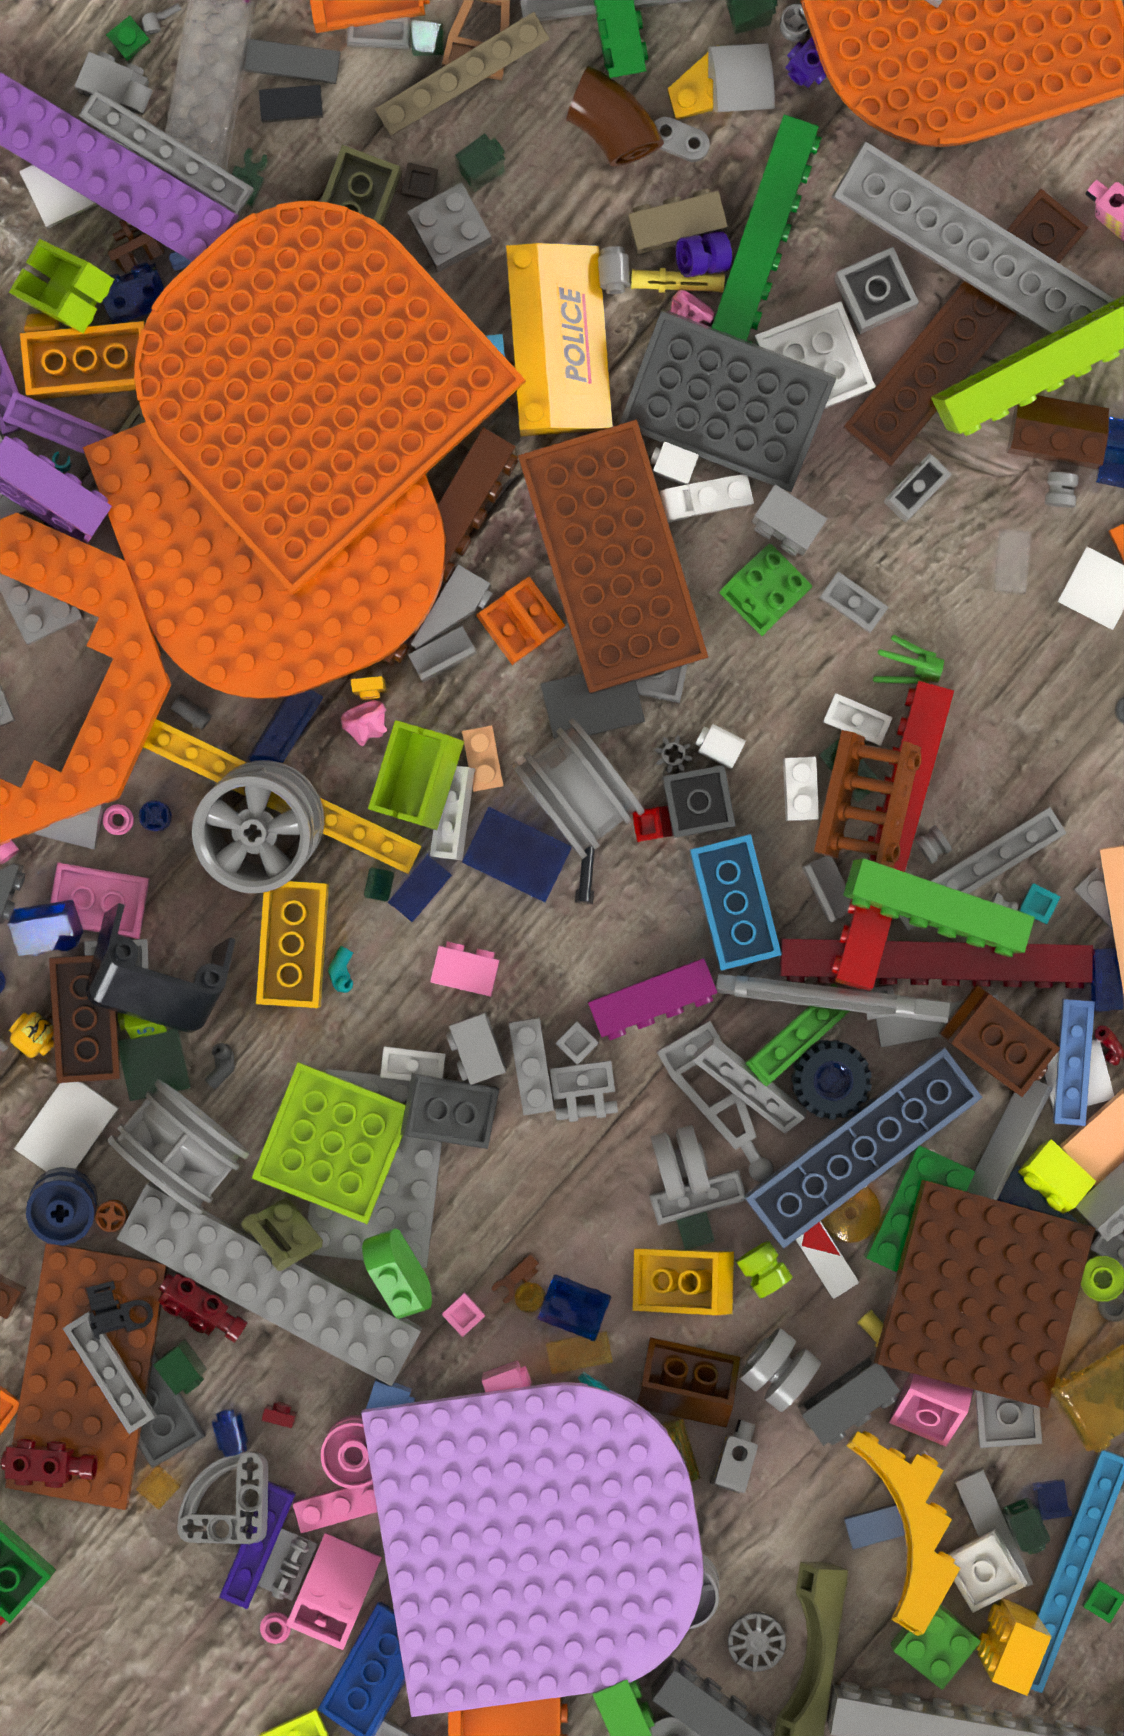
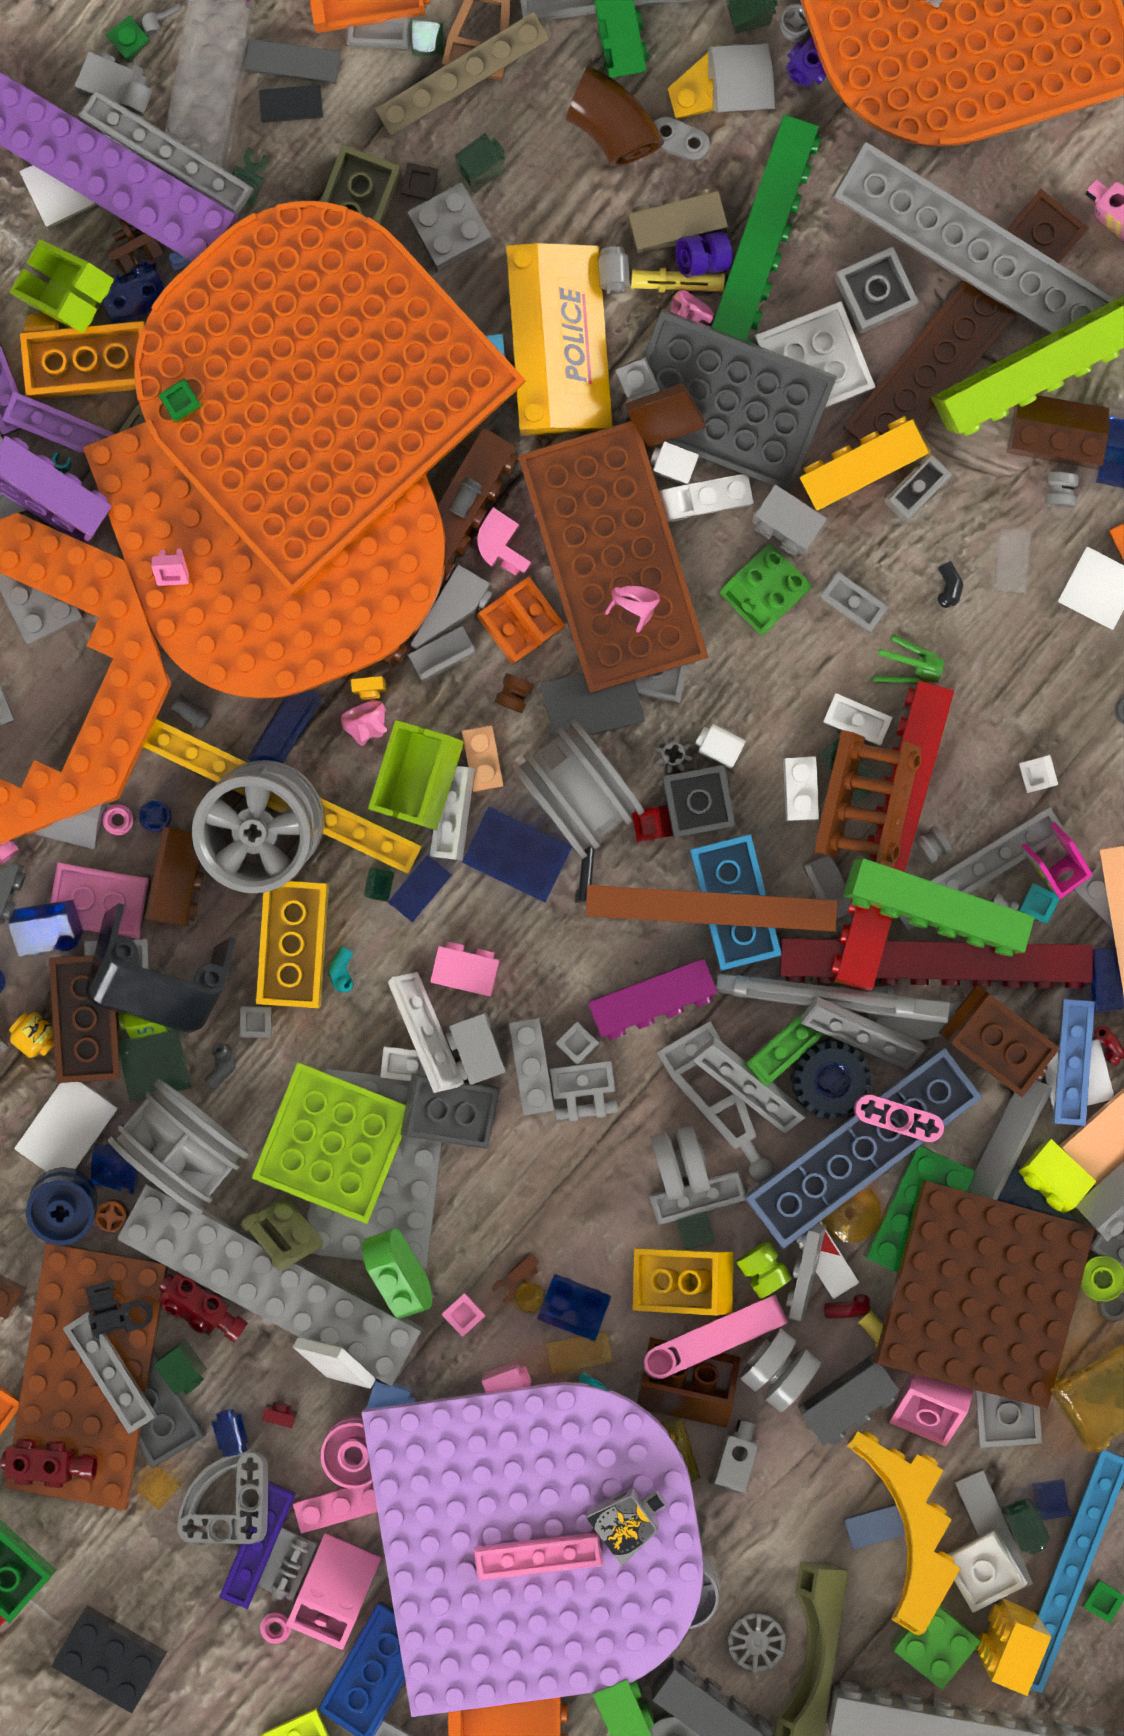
none -> black brick [51,1605,167,1713]
none -> clear blue plate [91,1143,138,1195]
none -> reddish brown slope [145,827,204,926]
none -> bright pink tile [151,549,189,586]
none -> green tile [158,378,202,423]
none -> light grey plate [240,1006,272,1038]
none -> white tile [293,1337,376,1389]
none -> white tile [388,972,464,1093]
none -> dark grey pin [448,477,483,519]
none -> bright pink tile [474,1532,604,1581]
none -> bright pink brick [478,508,531,576]
none -> reddish brown wheel [494,673,534,714]
none -> dark orange tile [585,885,838,932]
none -> torso [586,1488,667,1566]
none -> bright pink piece [605,586,660,633]
none -> light grey slope [616,356,660,404]
none -> reddish brown tile [625,383,706,448]
none -> bright pink piece [643,1295,789,1379]
none -> light grey plate [786,1223,826,1321]
none -> yellow brick [800,416,931,511]
none -> light grey tile [801,997,925,1070]
none -> dark red arm [824,1294,871,1319]
none -> bright pink beam [854,1094,944,1142]
none -> black arm [937,561,964,608]
none -> white plate [1019,755,1058,793]
none -> dark pink piece [1021,822,1093,899]

